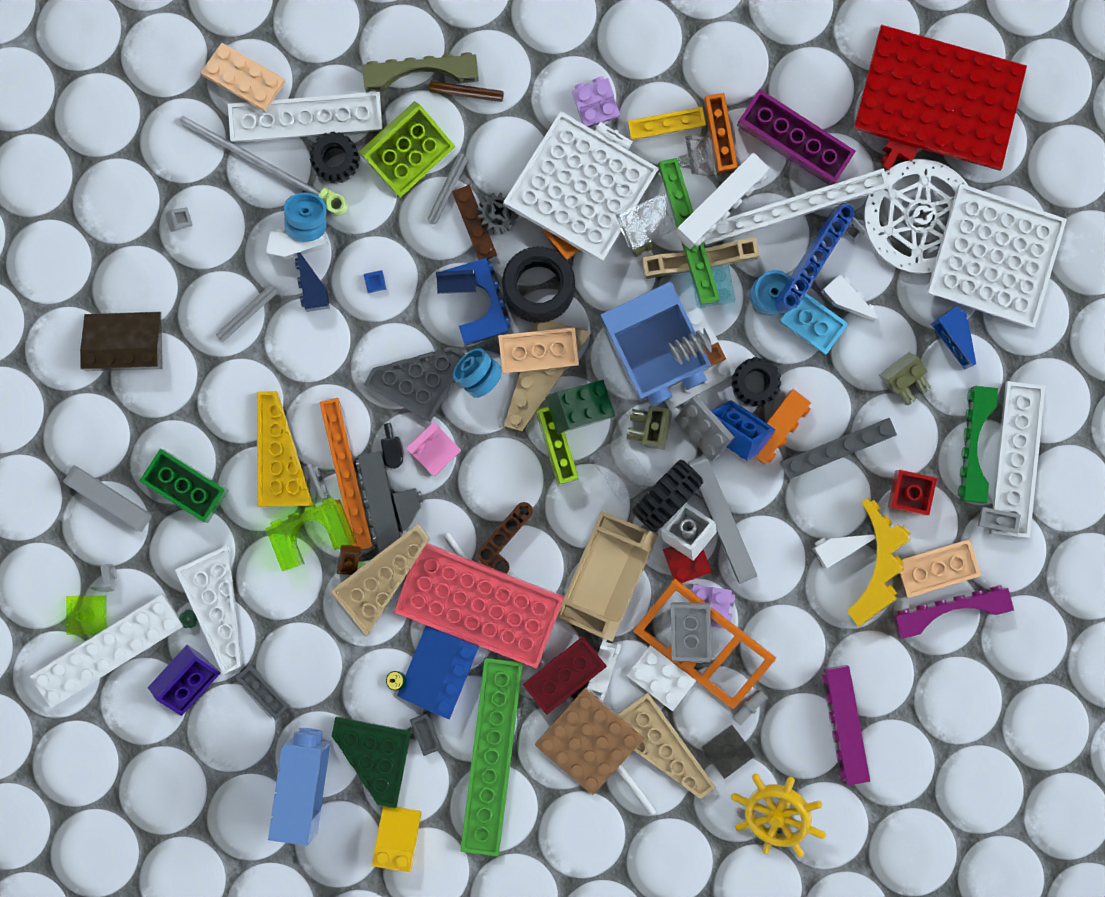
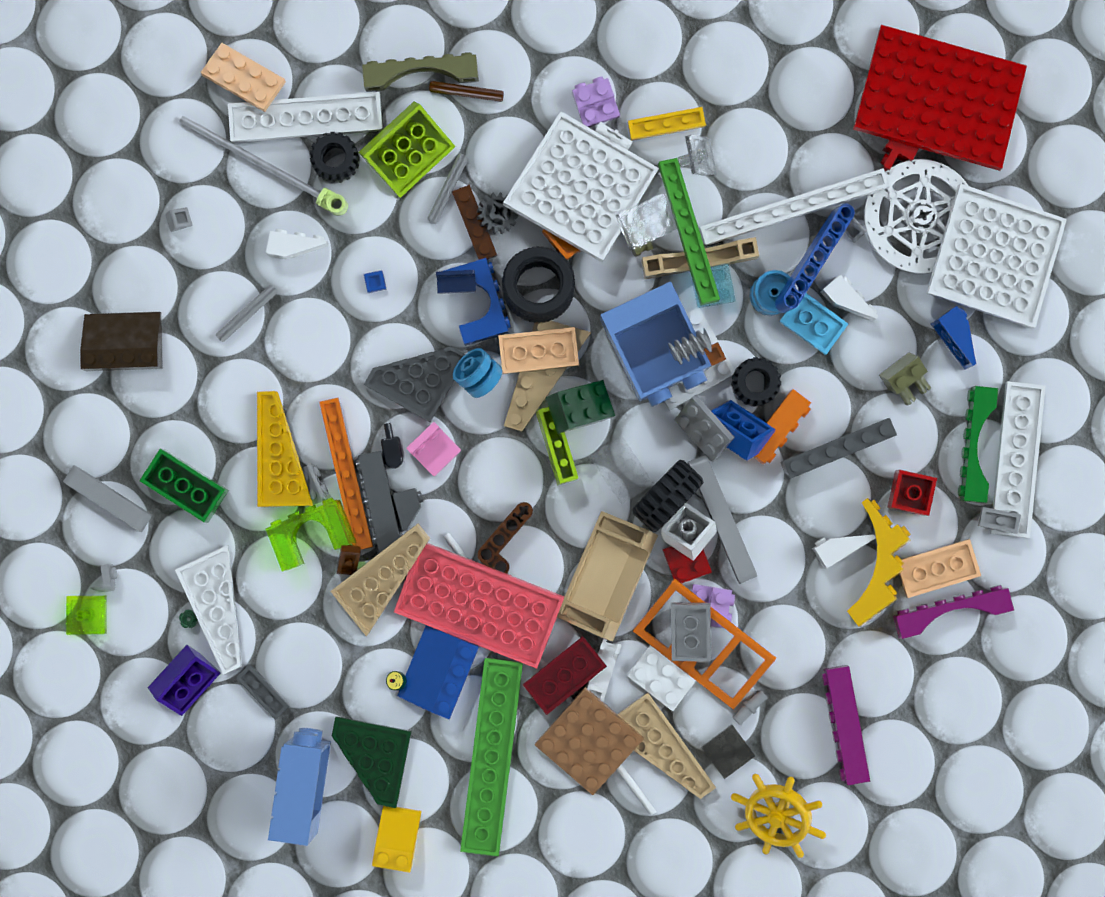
white plate [30,593,184,708] -> none
dark azure wheel [284,193,327,242] -> none
dark blue slope [295,252,330,312] -> none
dark grey plate [410,713,442,756] -> none
olive brick [627,406,672,450] -> none
white brick [674,152,770,250] -> none
orange brick [703,93,738,175] -> none
magenta brick [736,89,856,186] -> none

